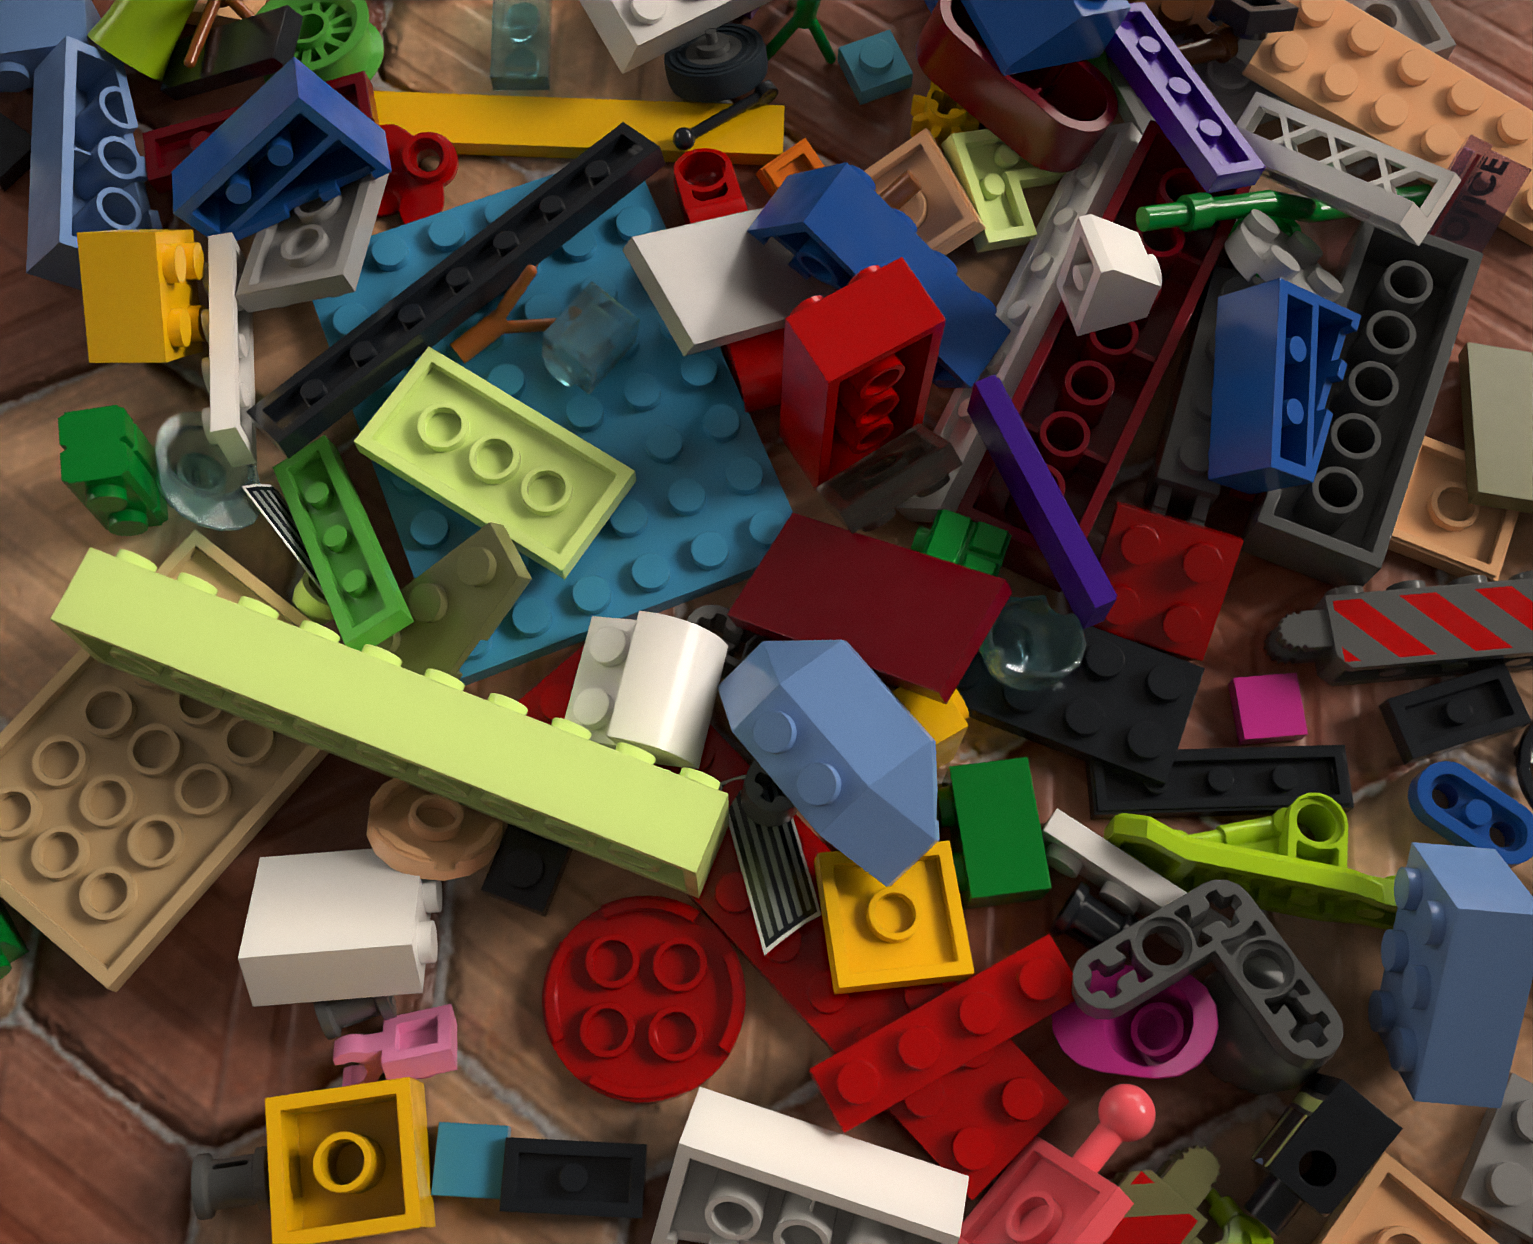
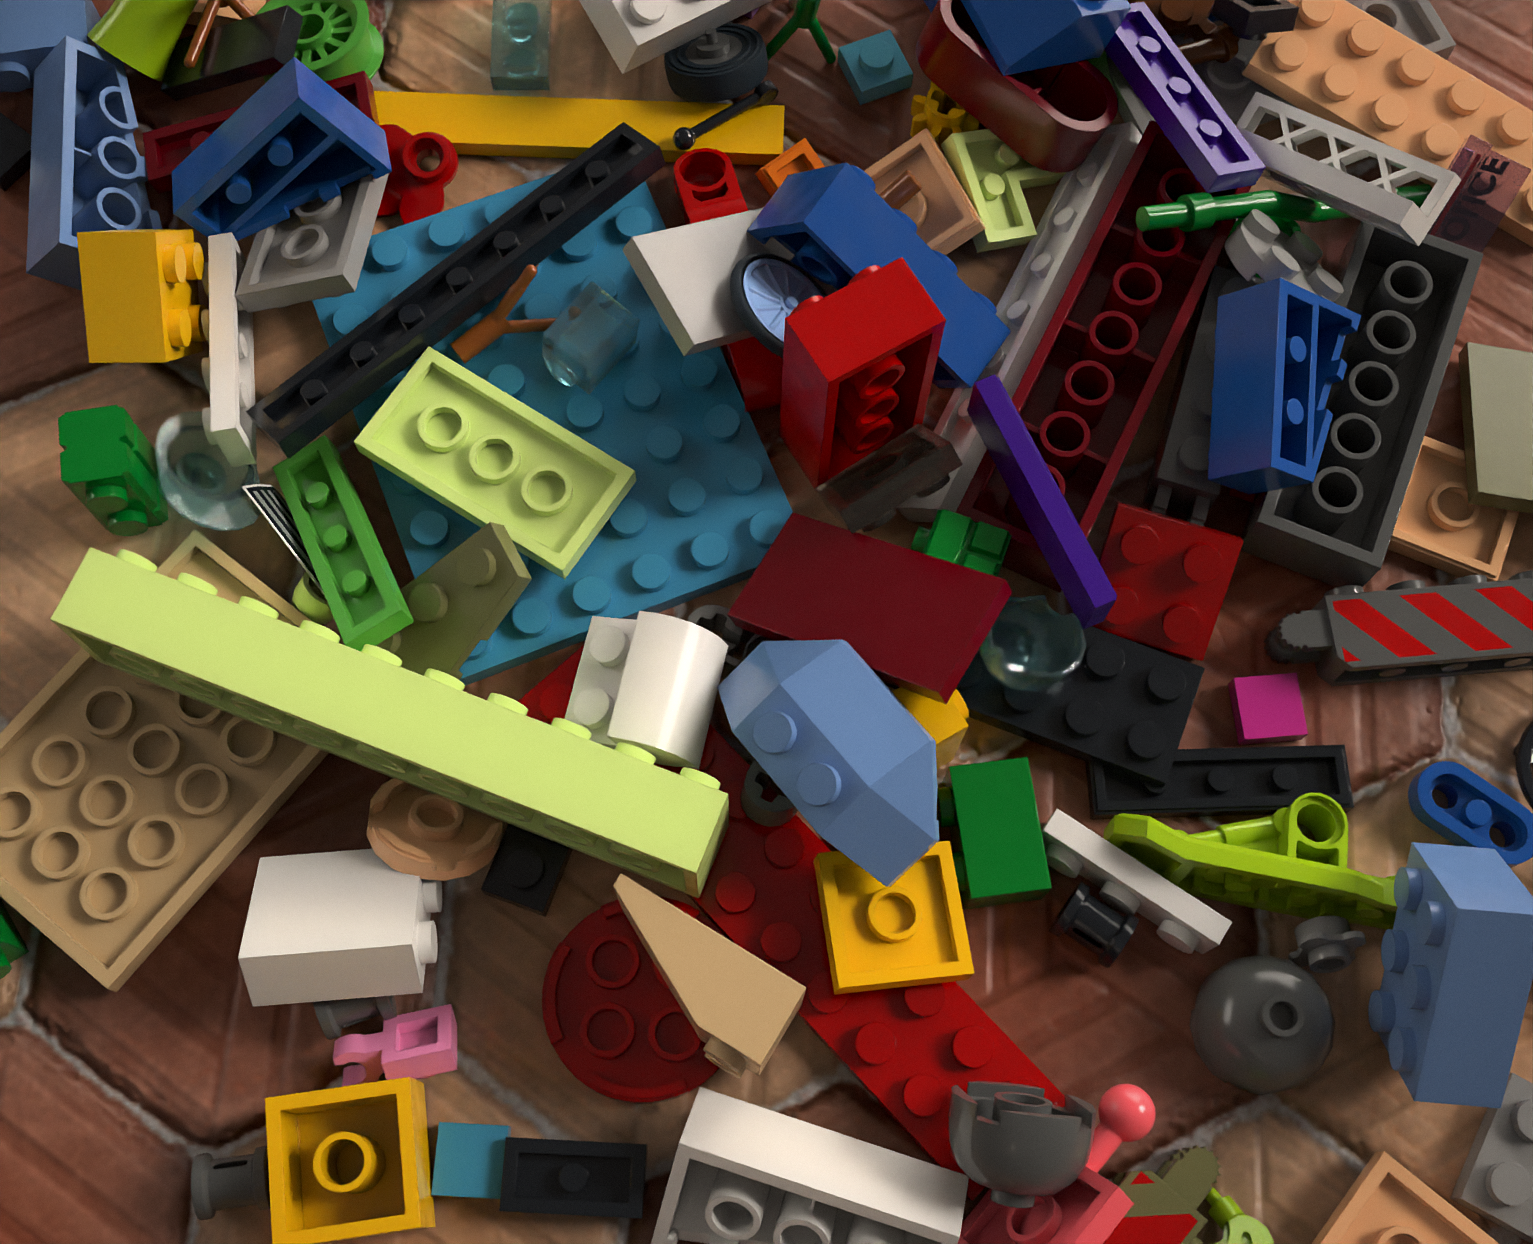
sticker [719,775,821,955] -> none
red plate [809,934,1075,1134] -> none
dark pink piece [1052,965,1219,1079] -> none
white slope [1056,214,1162,336] -> none
dark grey beam [1072,879,1343,1069] -> none
black torso [1243,1073,1403,1236] -> none
black plate [1379,663,1532,765] -> none
none -> tan slope [613,873,806,1079]
none -> light blue wheel [730,252,827,358]
none -> dark grey cylinder [948,1081,1097,1208]
none -> light grey plate [1288,916,1366,973]

